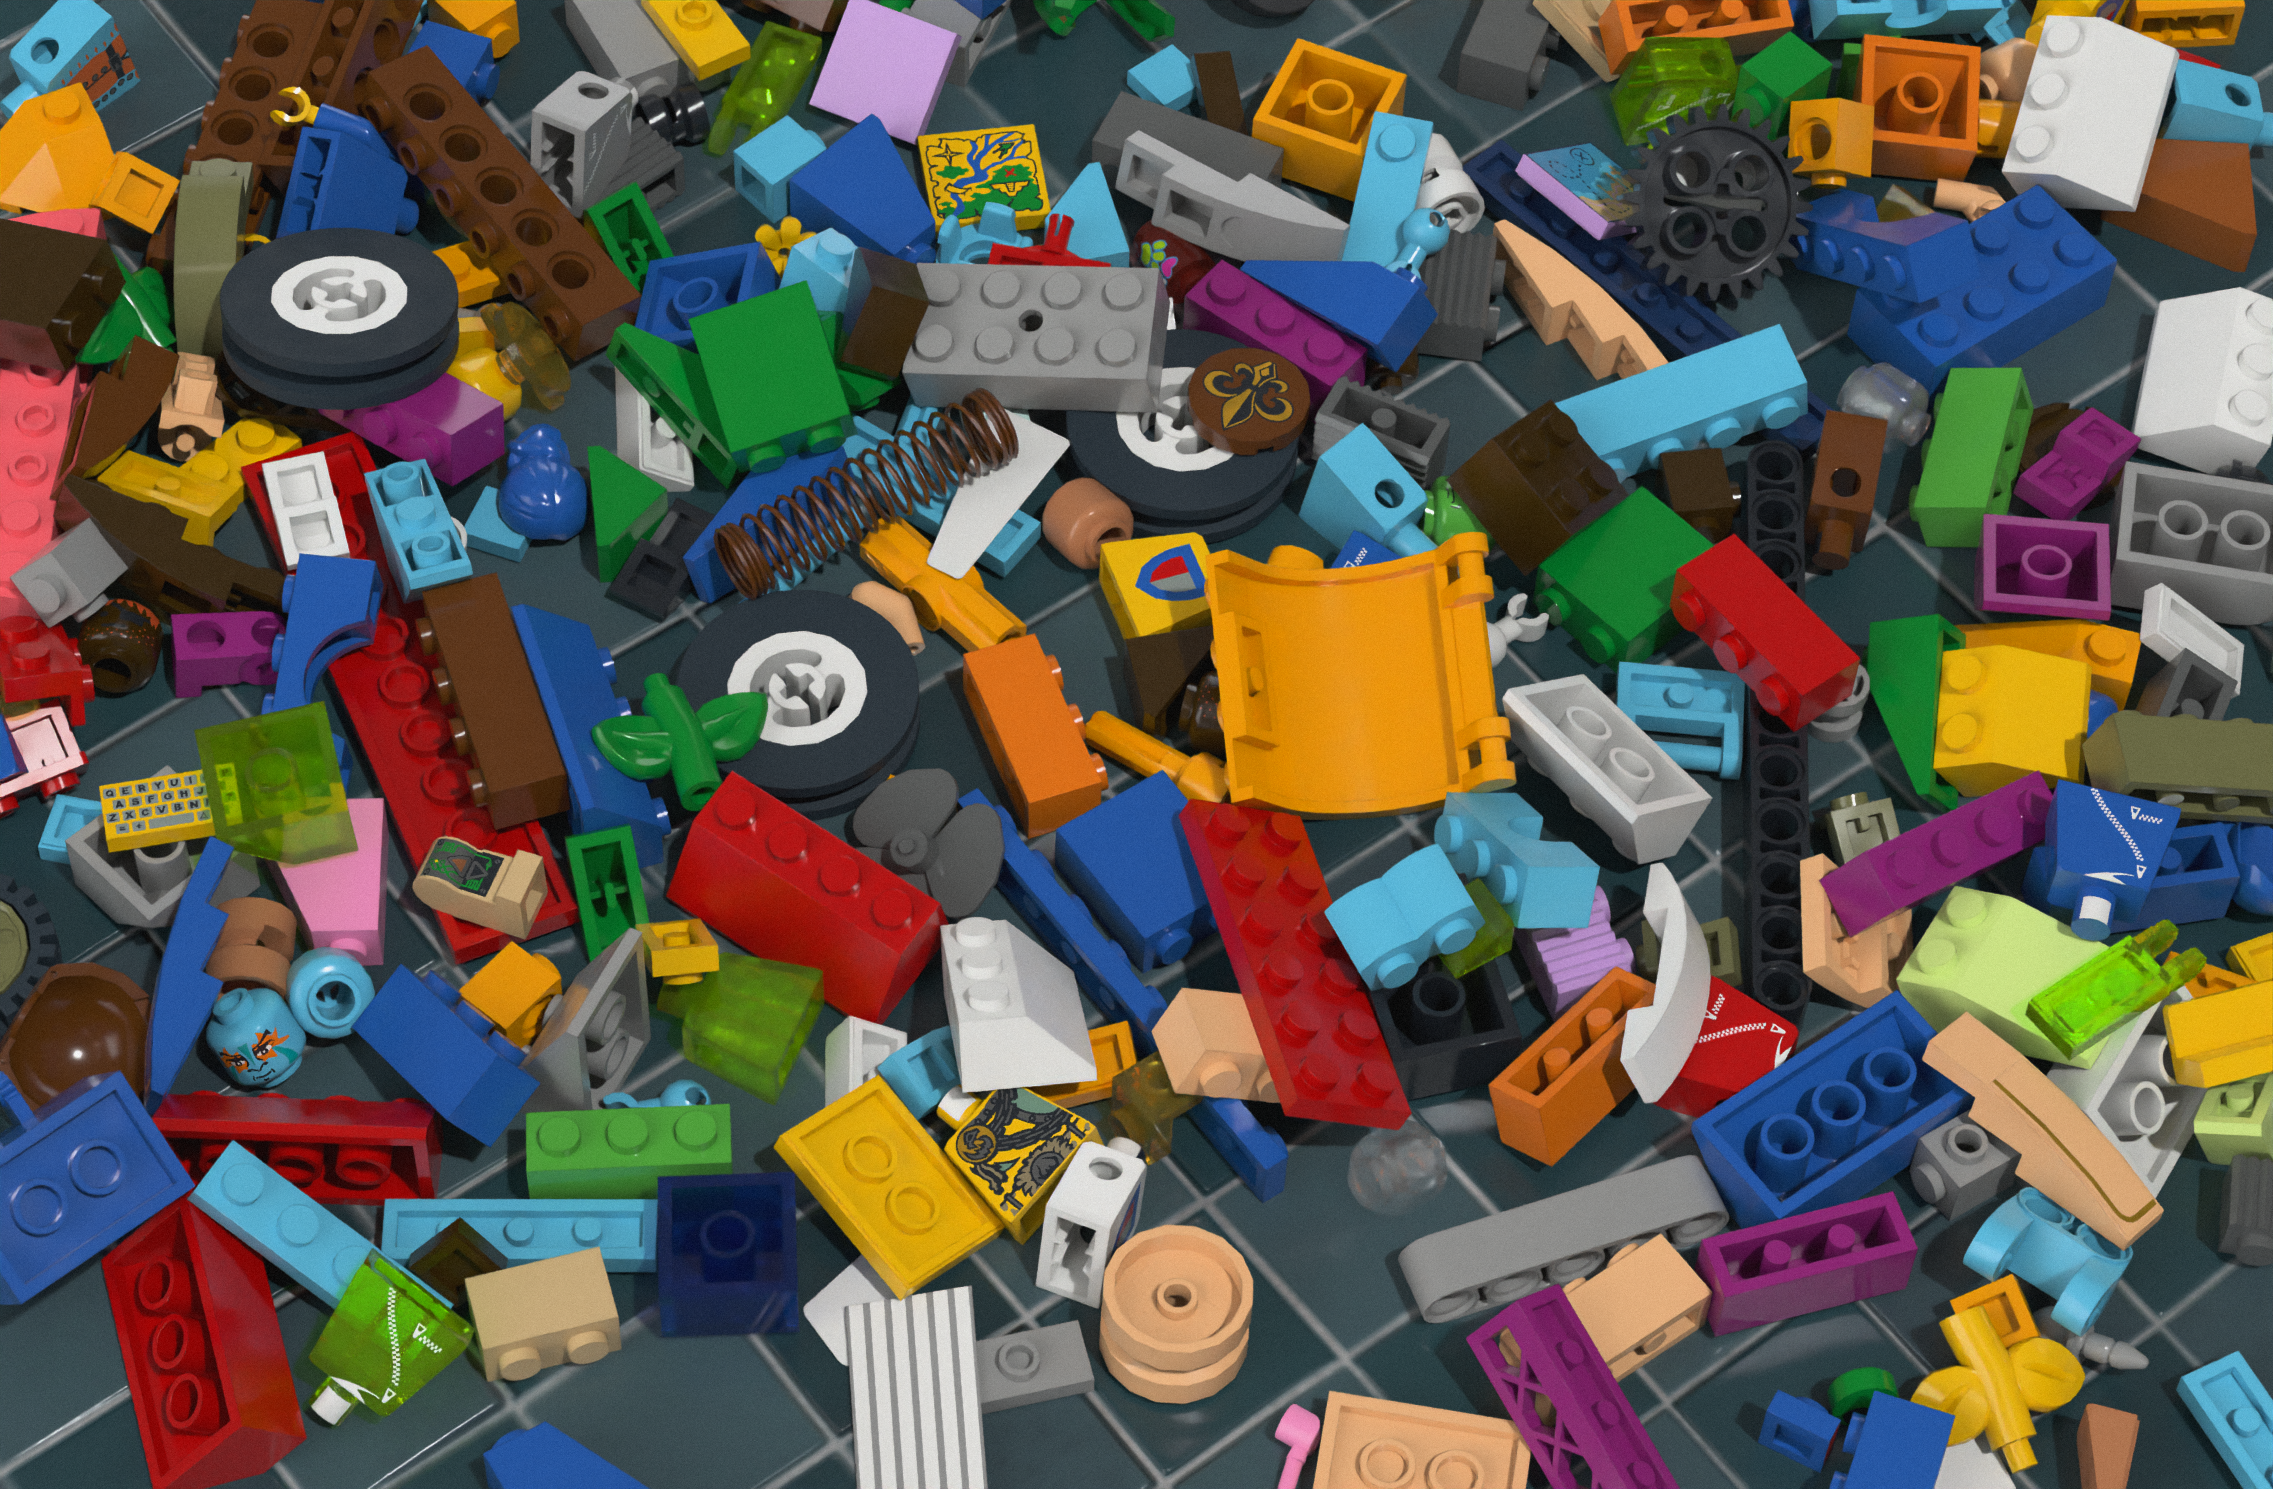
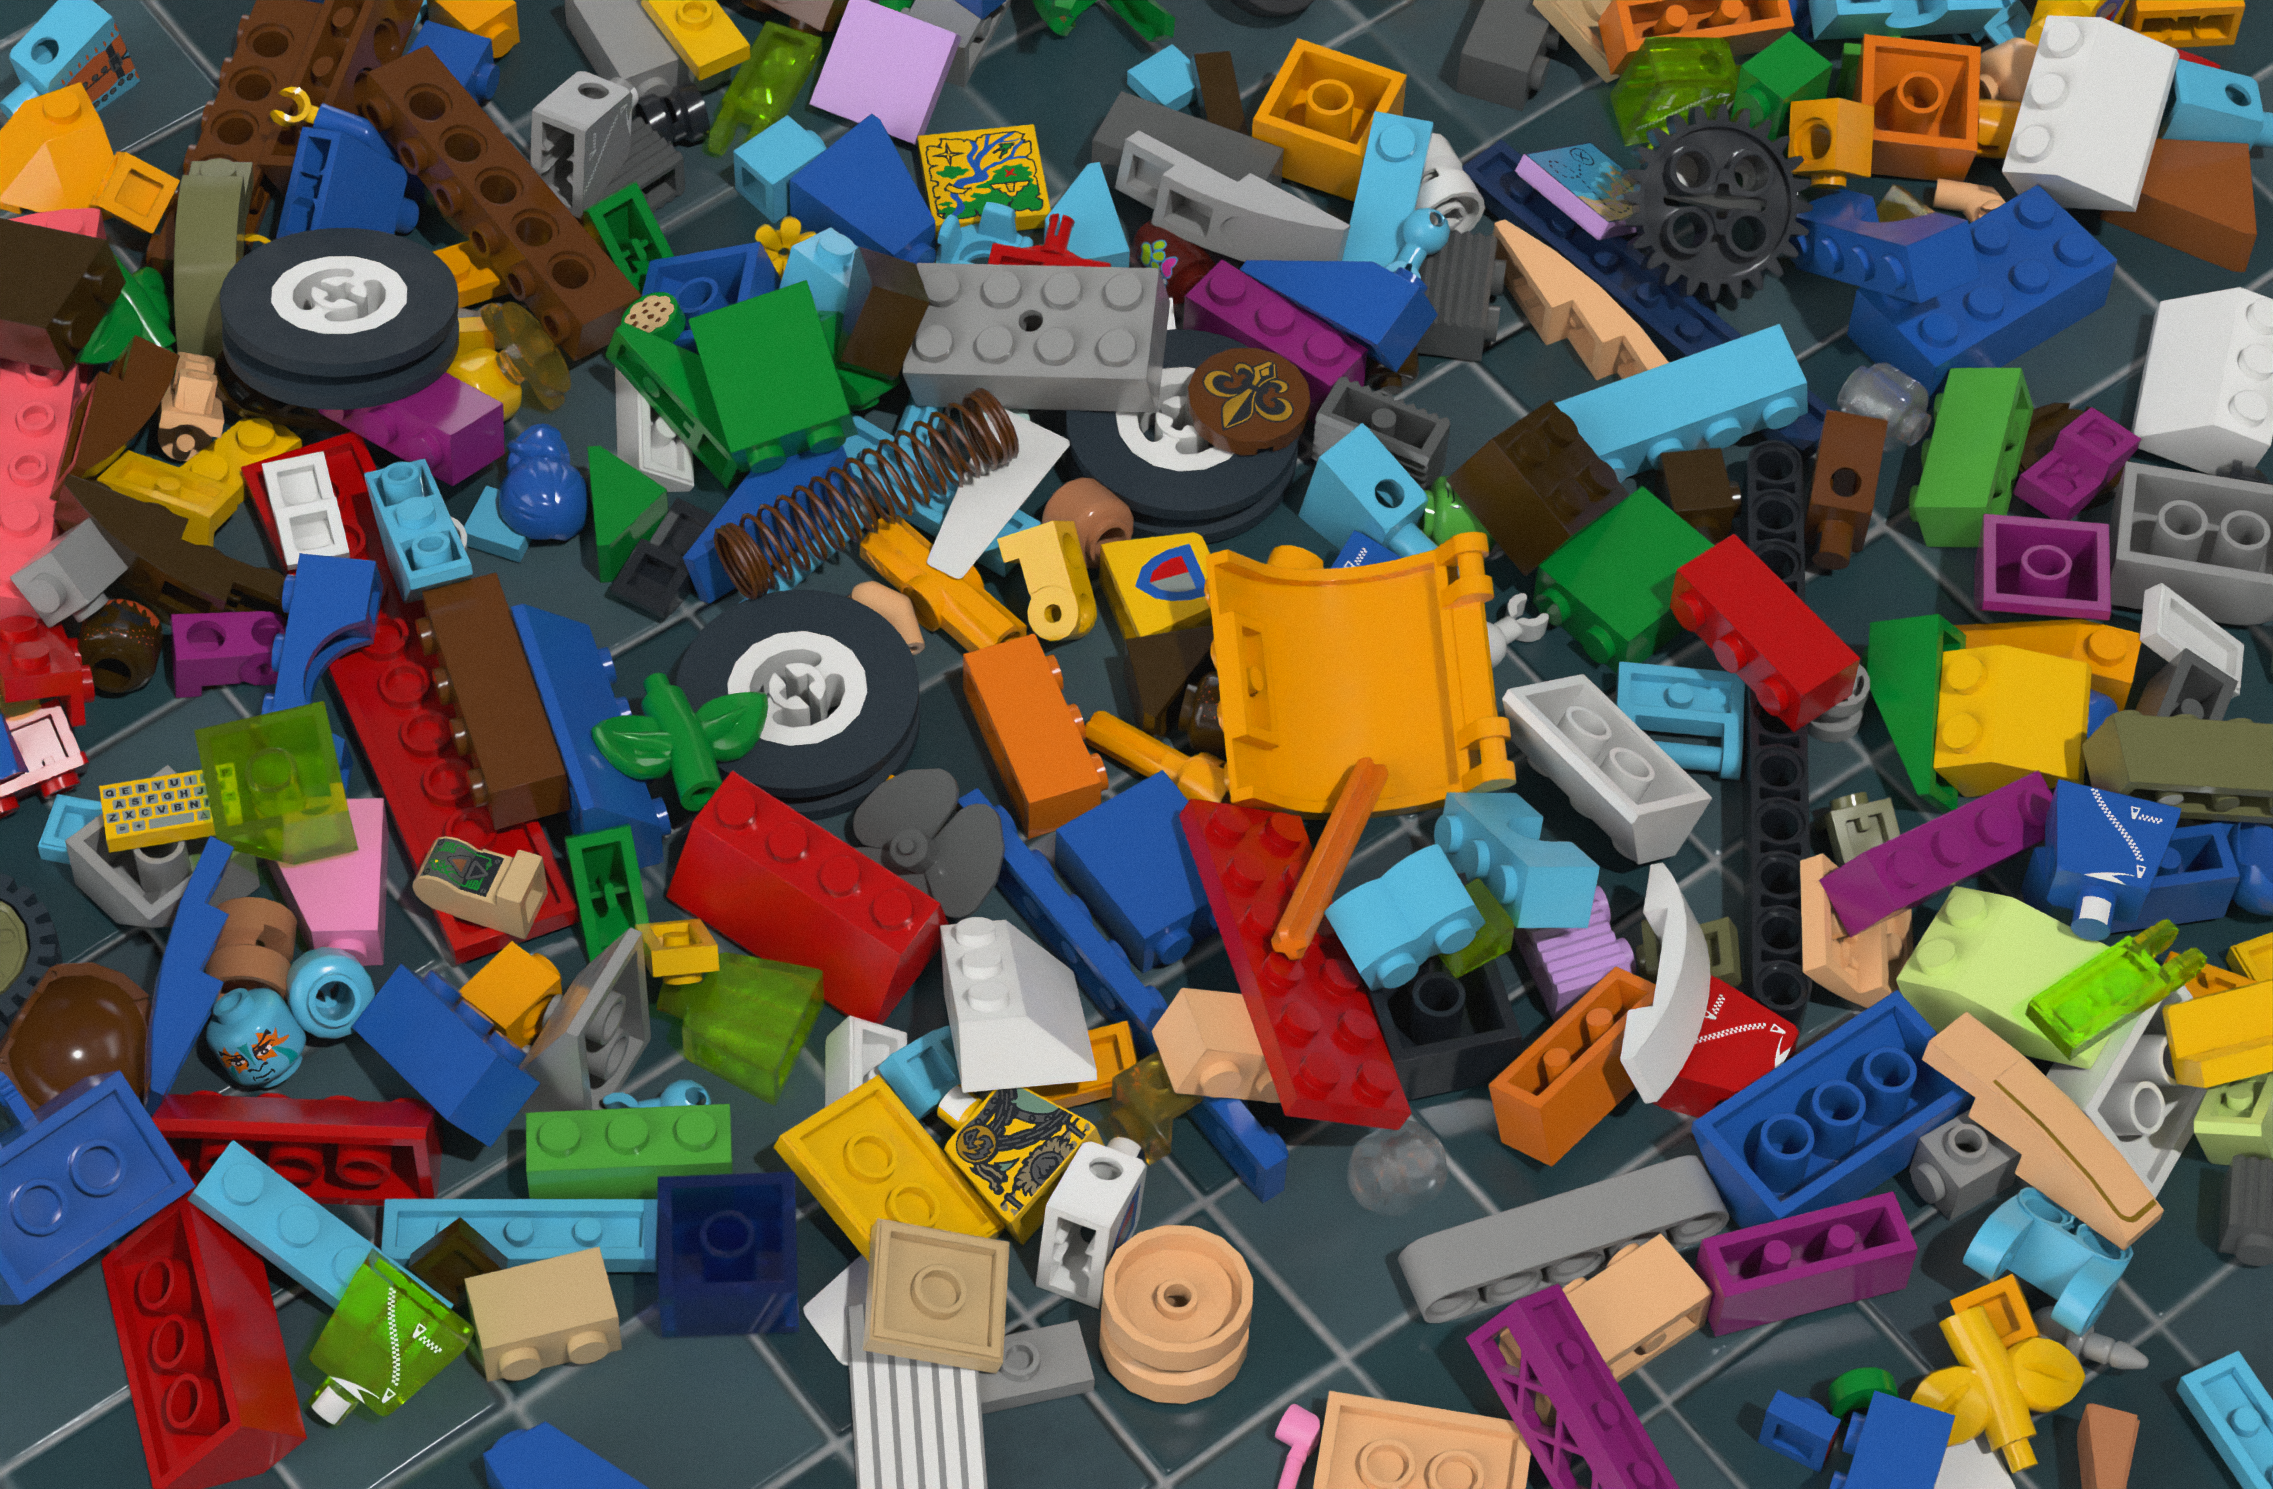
none -> tile [621,292,686,343]
none -> tan tile [863,1218,1009,1374]
none -> yellow leg [997,521,1097,641]
none -> orange axle [1271,757,1389,960]

